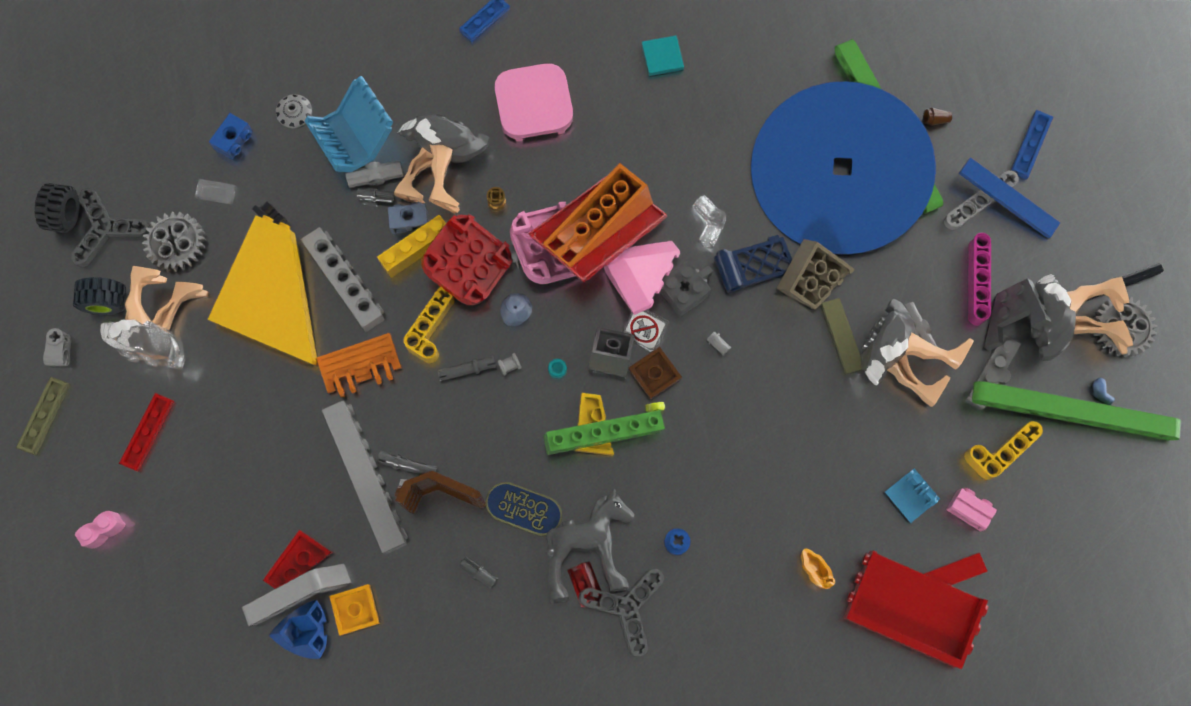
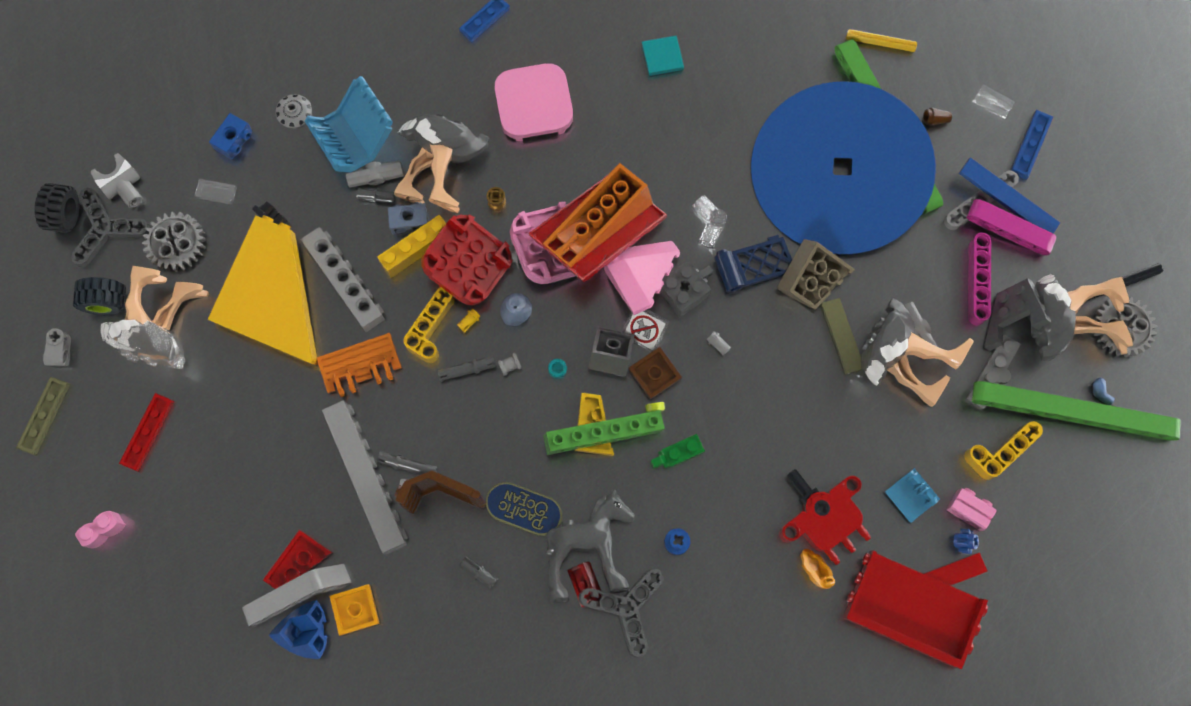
none -> light grey connector [90,153,143,208]
none -> yellow pin [457,309,481,333]
none -> green hinge [651,434,705,469]
none -> red piece [779,469,871,565]
none -> yellow axle [846,29,917,52]
none -> blue gear [954,529,979,554]
none -> dark pink beam [967,199,1057,255]
none -> clear tile [973,84,1015,119]

